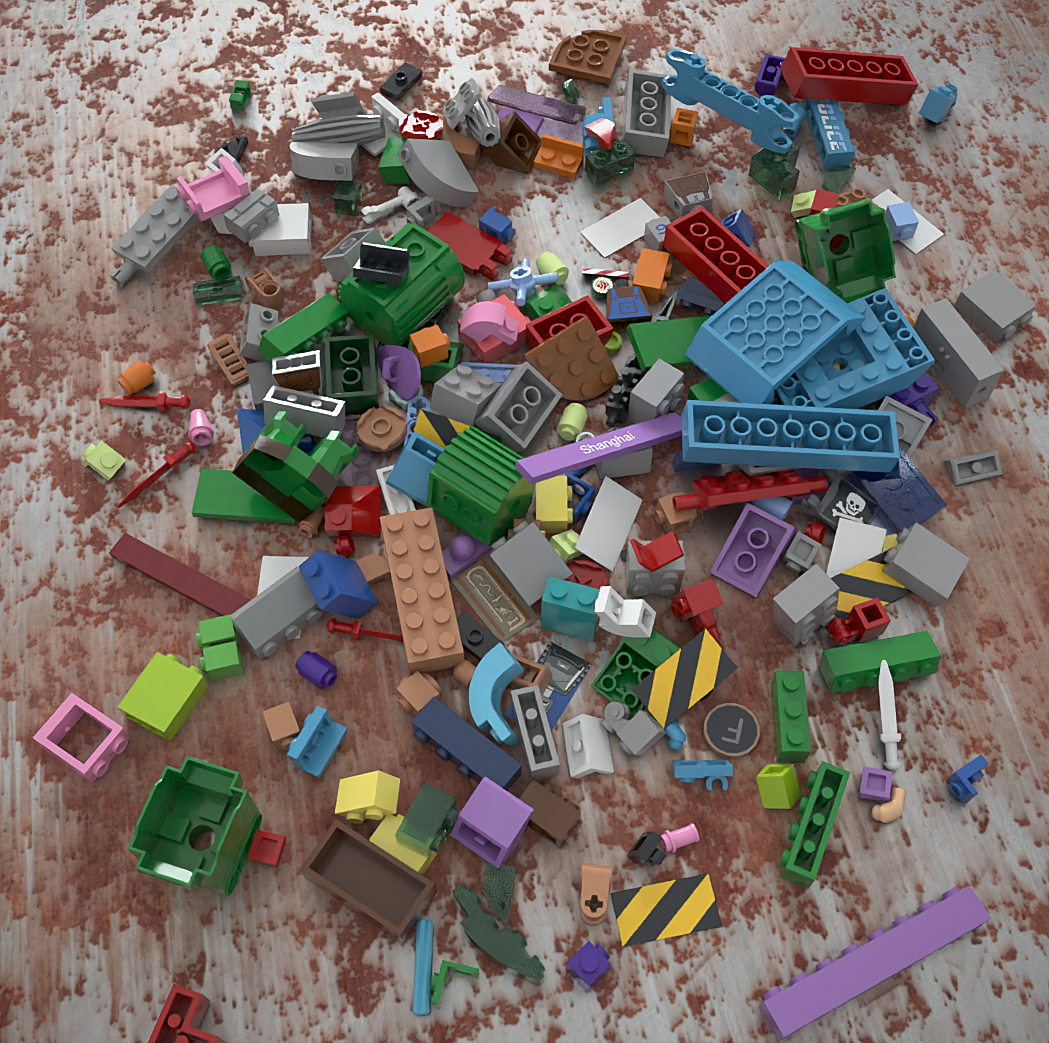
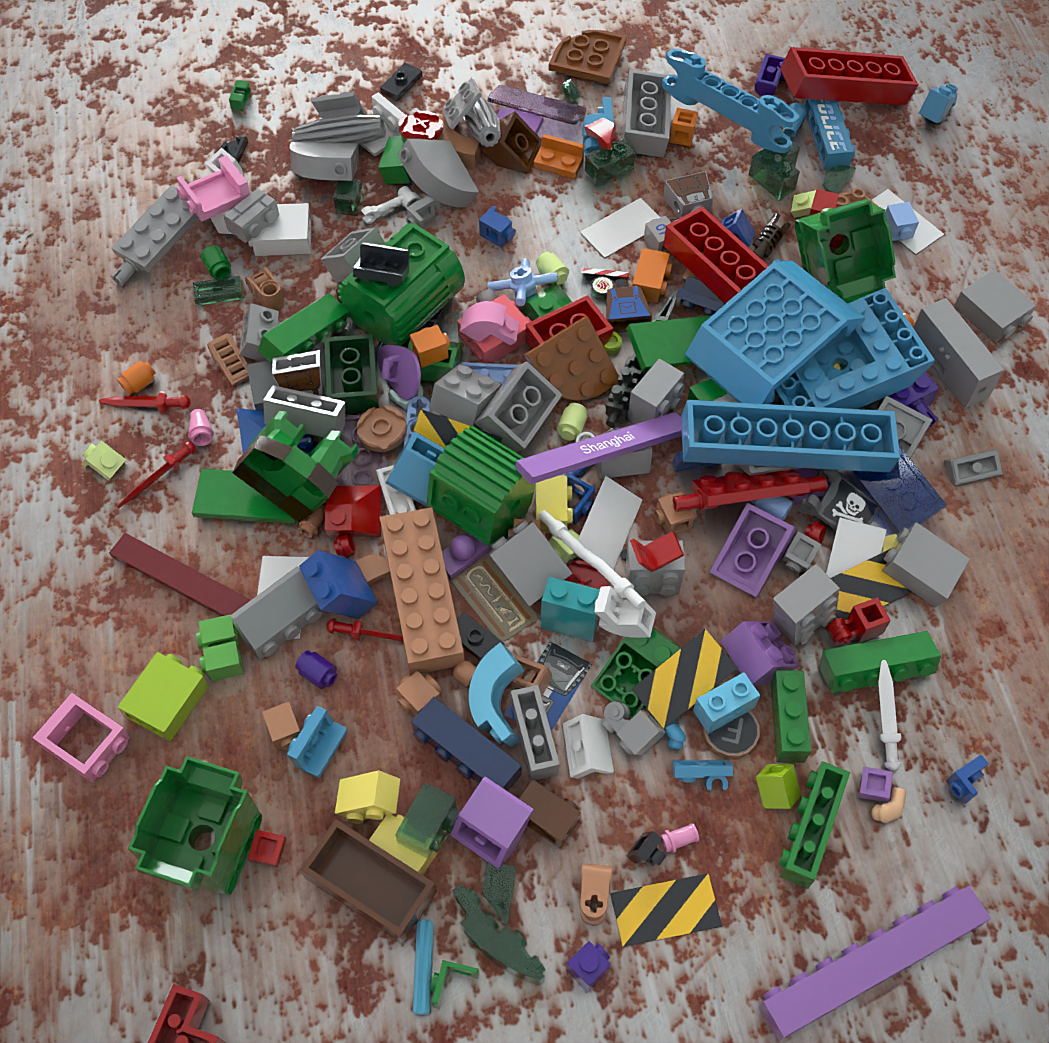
red tile [427,212,512,281] -> none
red brick [670,579,724,648] -> none
none -> white bar [538,510,646,610]
none -> medium azure brick [693,672,760,734]
none -> medium lavender slope [720,621,800,686]
none -> dark brown hinge [752,212,791,258]

